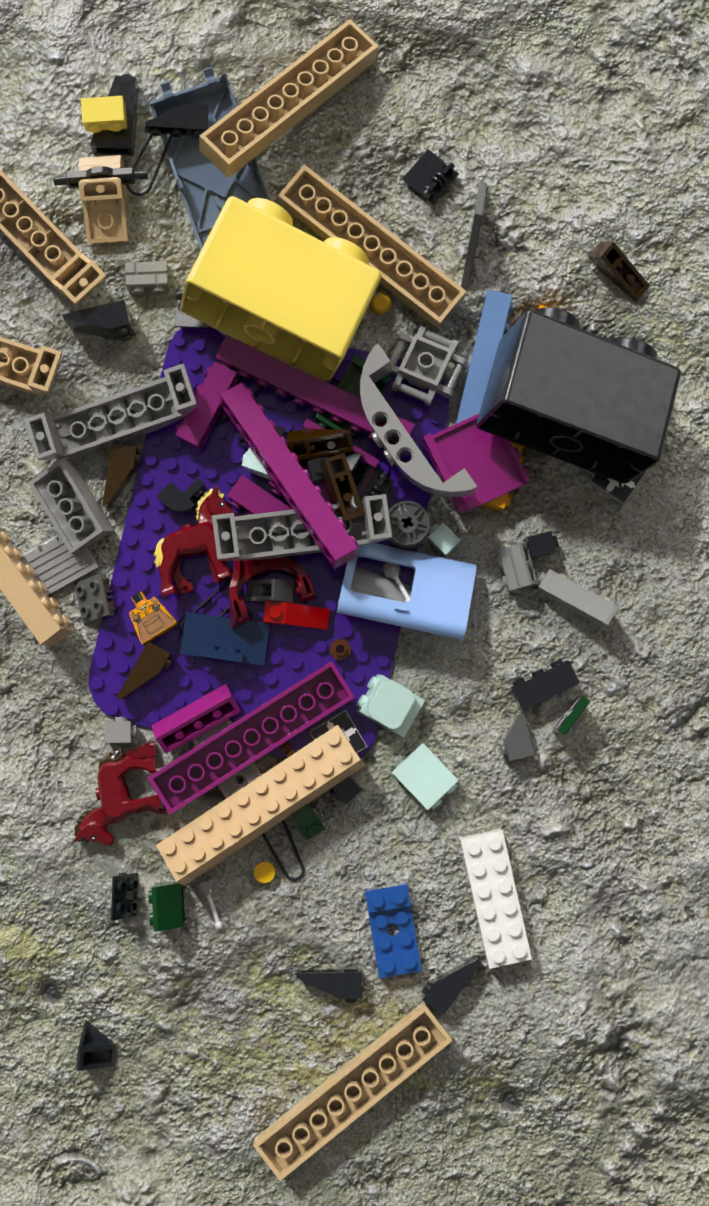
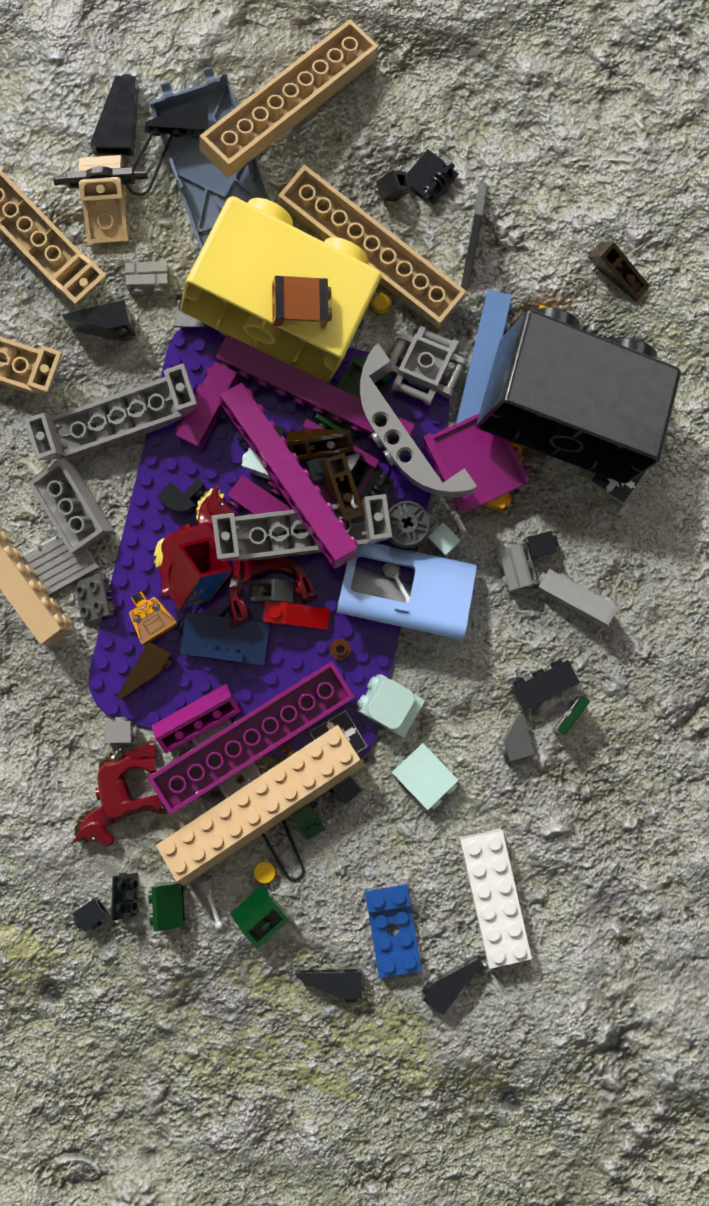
black slope [76,1020,117,1071] -> none
light yellow brick [81,96,127,133] -> none
dark brown slope [102,443,142,508] -> none
tan brick [253,1001,453,1181] -> none
none -> black brick [72,896,109,931]
none -> dark red slope [168,537,233,610]
none -> dark green slope [230,884,290,949]
none -> dark orange panel [272,275,332,329]
none -> black brick [376,170,412,202]

